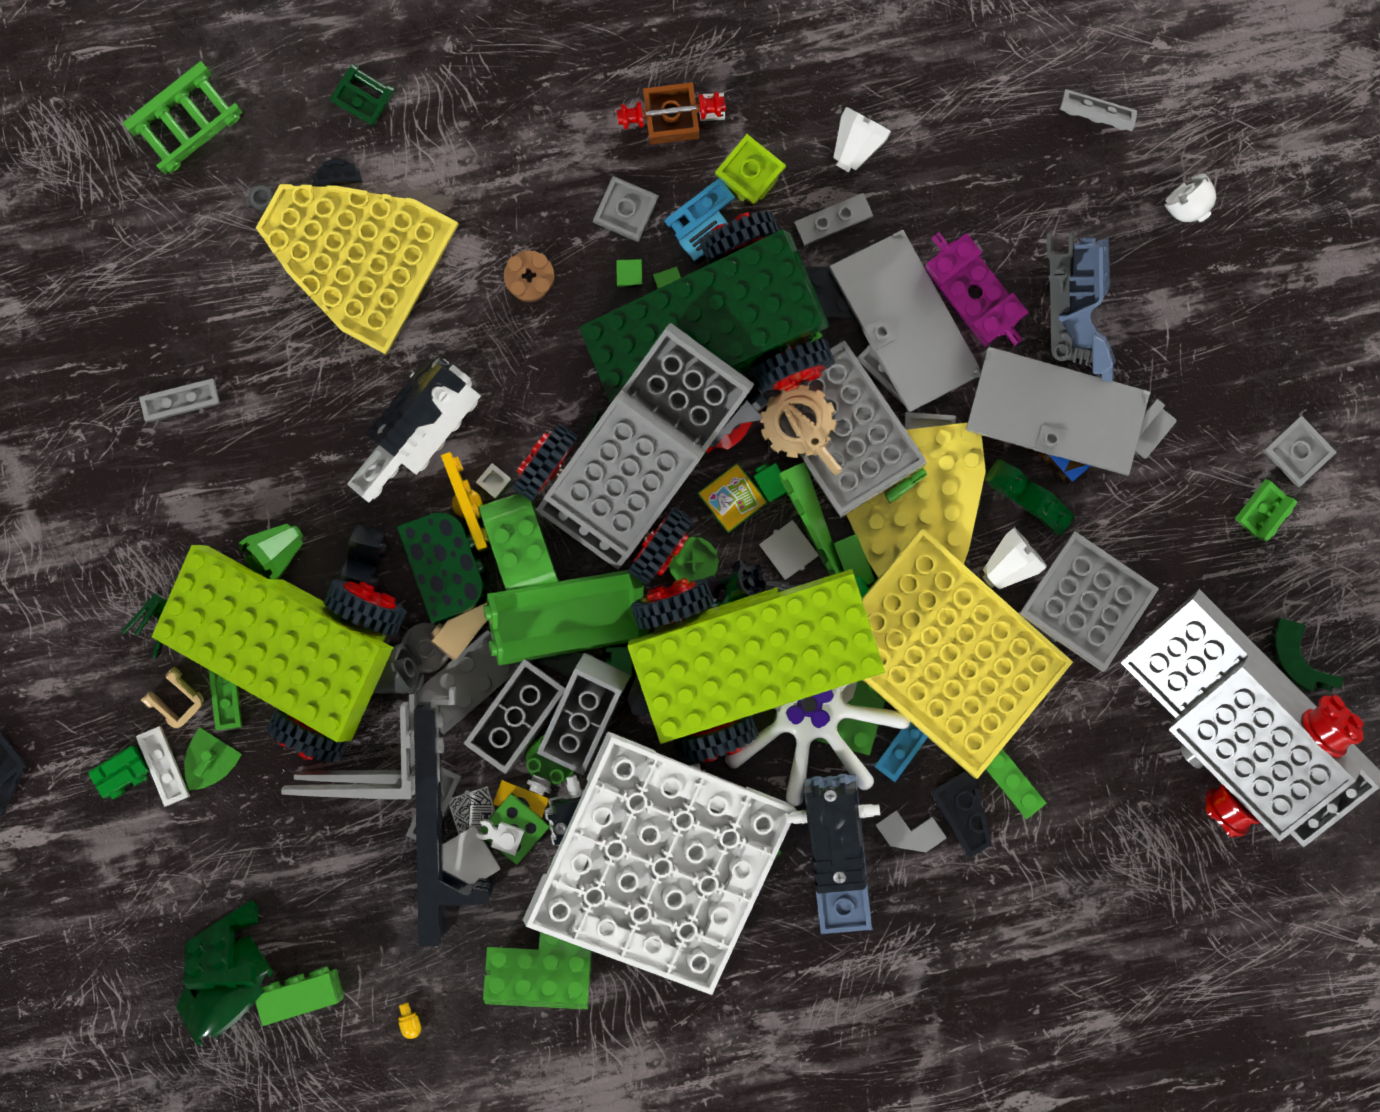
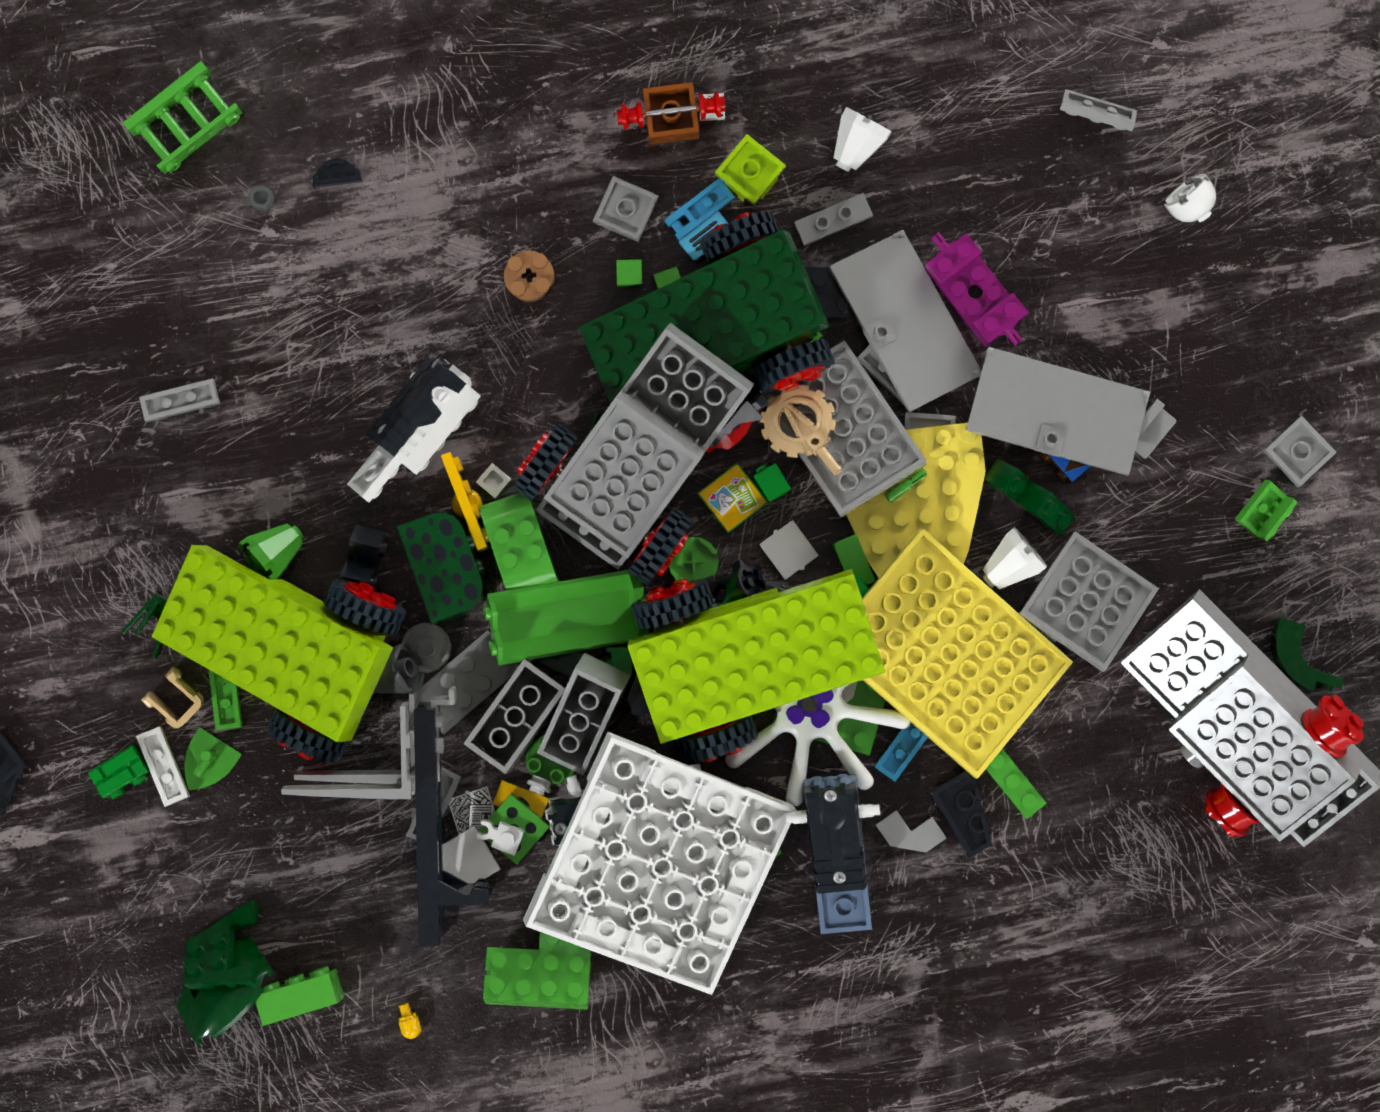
light yellow wing [256,184,459,355] -> none
dark green plate [329,63,396,127] -> none
tan slope [429,601,487,660] -> none
bright green wedge [778,462,842,576] -> none
sand blue piece [1047,232,1116,381] -> none

